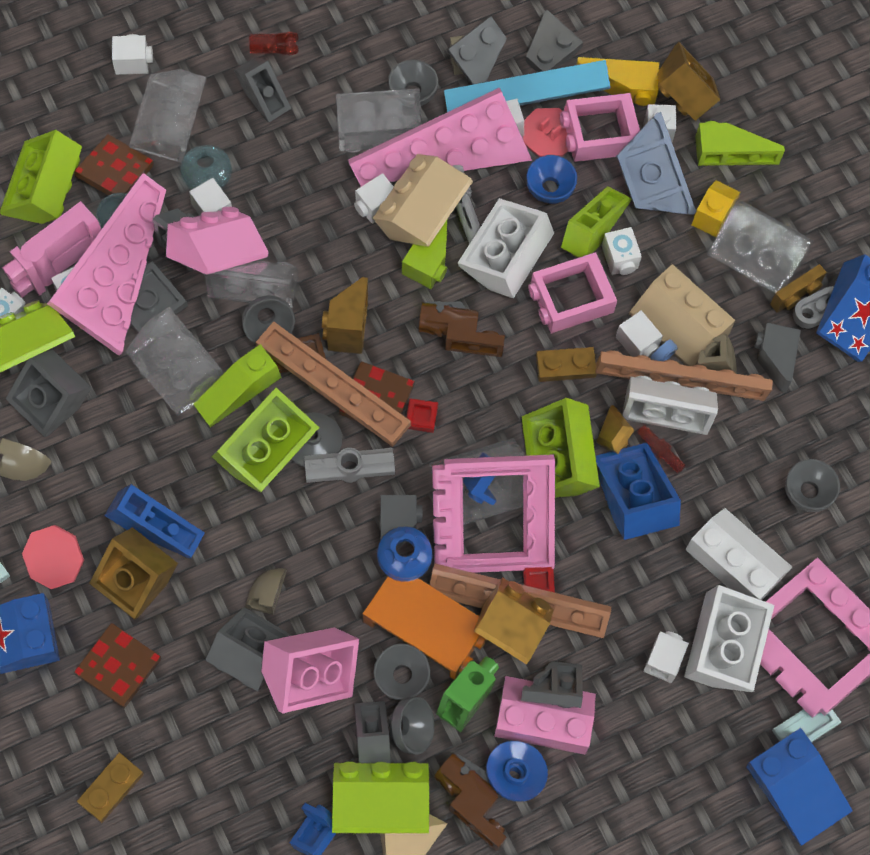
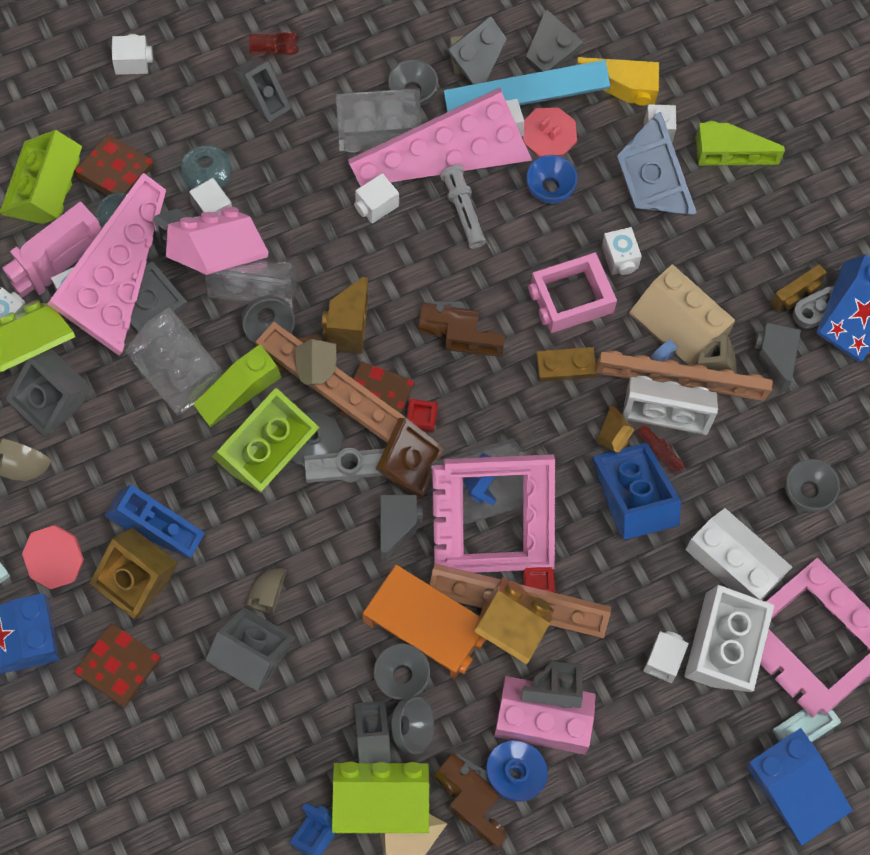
pearl gold plate [77,753,144,823] -> none
clear slope [129,69,206,163] -> none
bright pink slope [261,627,359,714] -> none
tan slope [373,154,473,247] -> none
blue piece [377,527,432,582] -> none
lime slope [402,219,448,289] -> none
bright green torso [436,657,499,732] -> none
white slope [458,198,554,298] -> none
lime slope [522,398,600,498] -> none
bright pink window [560,93,640,162] -> none
lime slope [561,186,631,258] -> none
white brick [616,310,663,358] -> none
pearl gold slope [657,42,721,121] -> none
yellow slope [691,180,741,237] -> none
clear slope [708,200,814,293] -> none
none -> dark tan brick [296,339,336,385]
none -> reddish brown tile [376,418,444,499]

